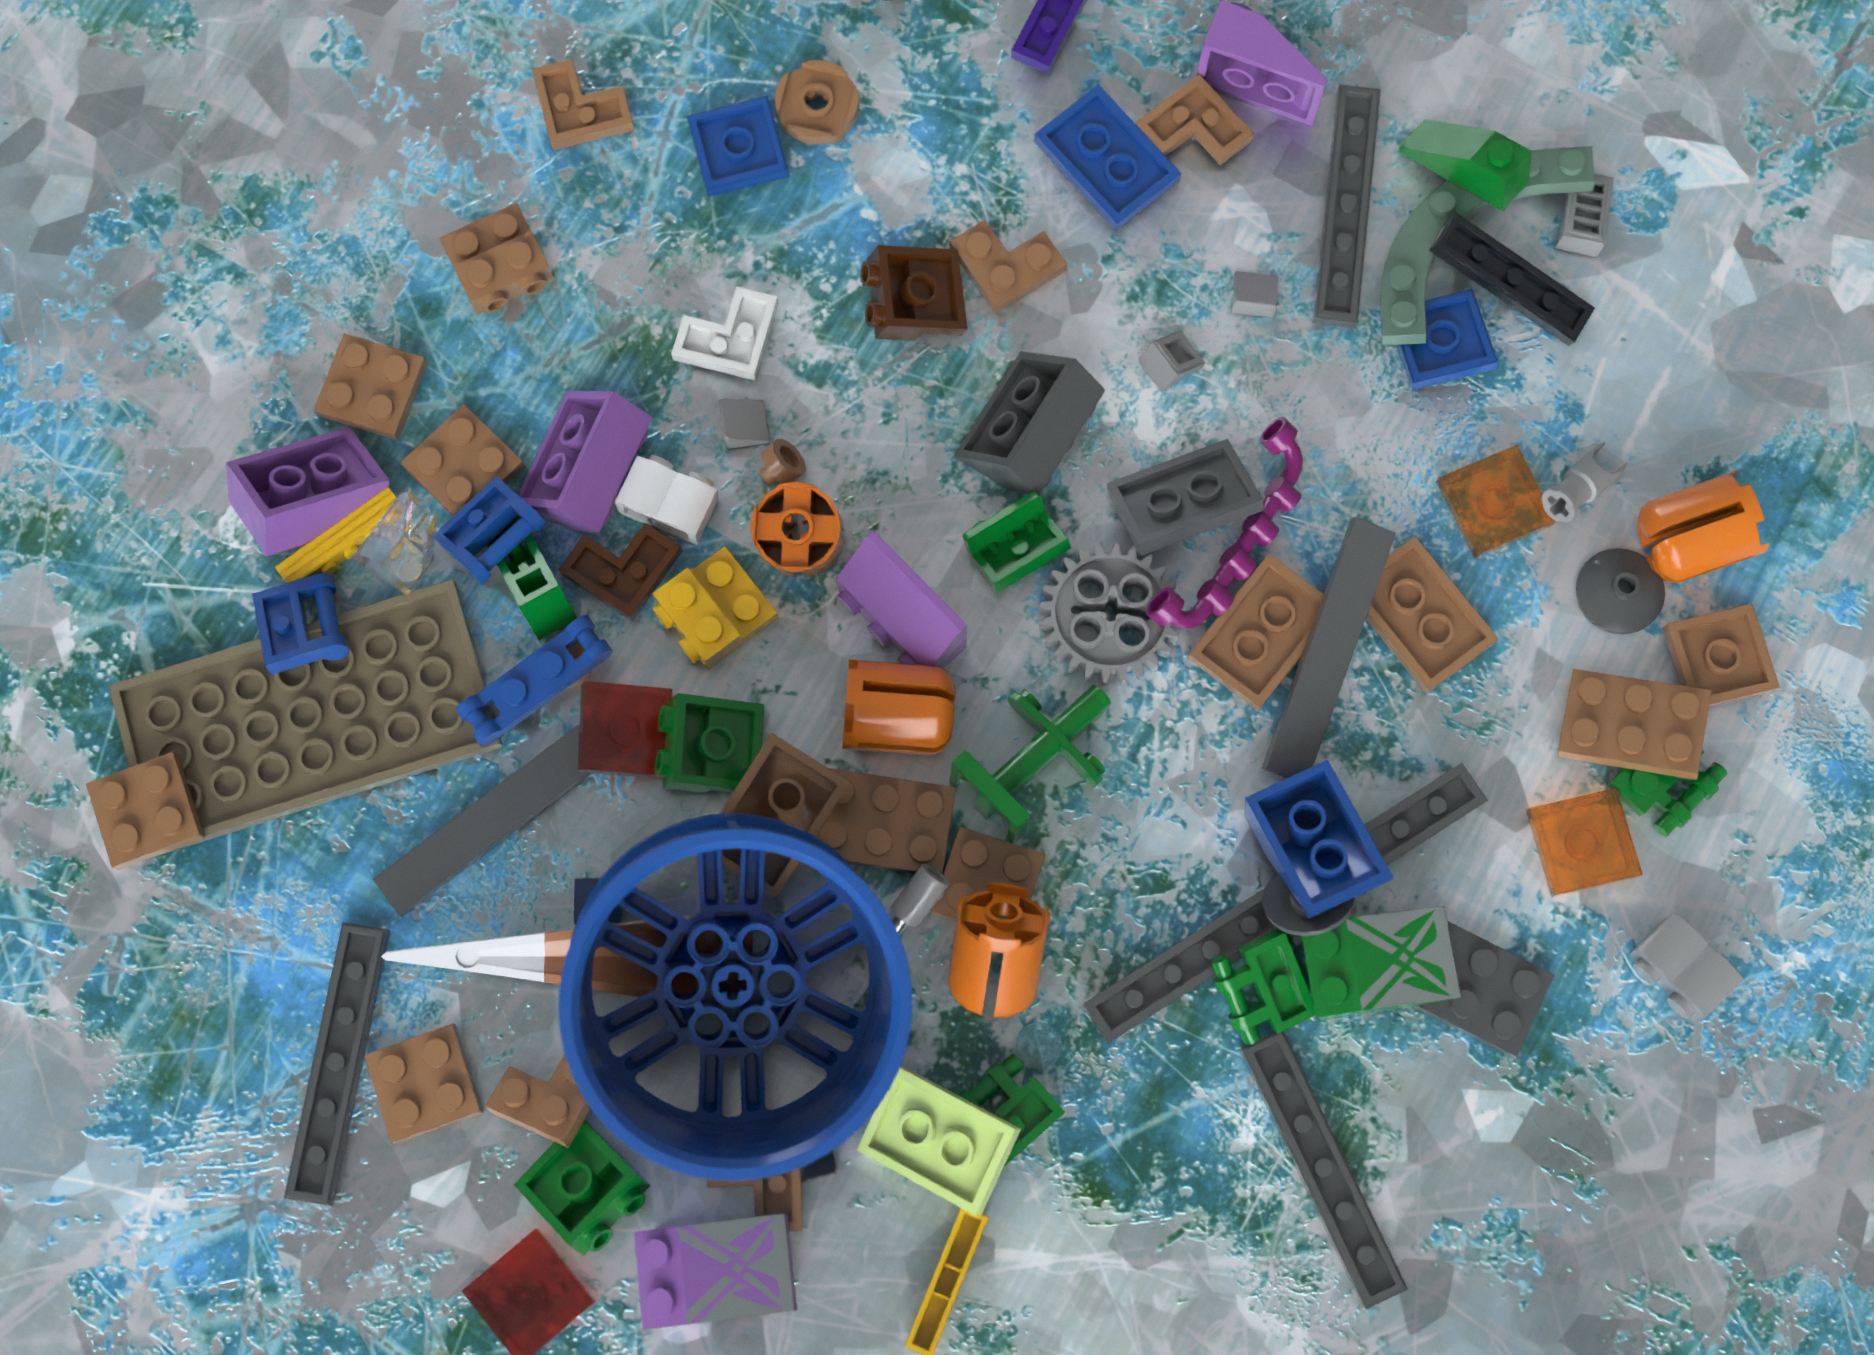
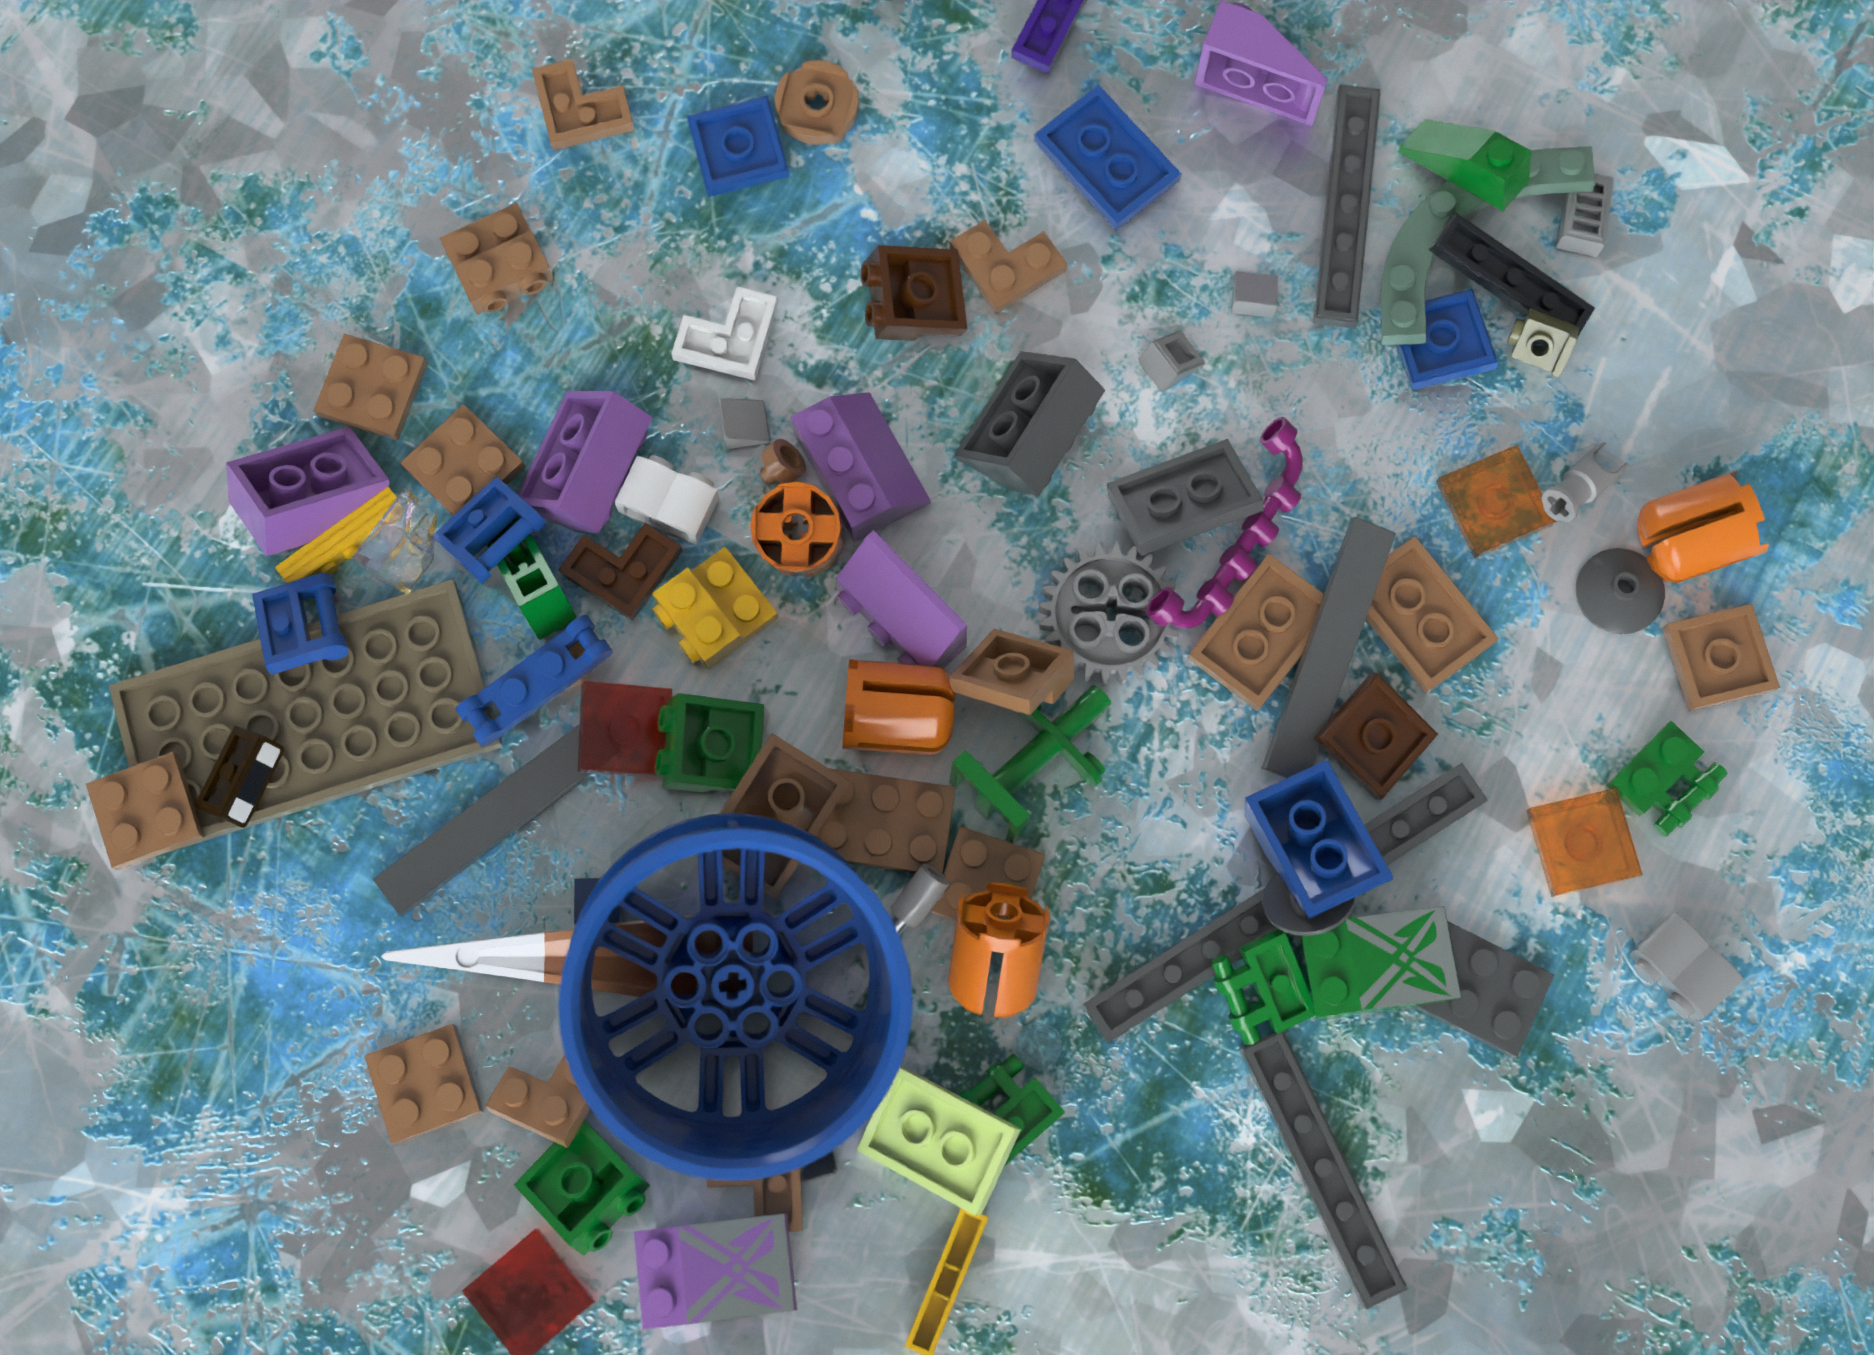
dark grey tile [284,922,390,1206] -> none
green bracket [963,491,1071,593] -> none
medium nougat plate [1135,74,1254,166] -> none
medium nougat plate [1558,669,1712,780] -> none
none -> dark brown slope [194,726,284,828]
none -> medium lavender slope [790,392,931,543]
none -> medium nougat plate [949,628,1074,715]
none -> reddish brown tile [1314,672,1438,800]
none -> brick [1507,308,1579,378]

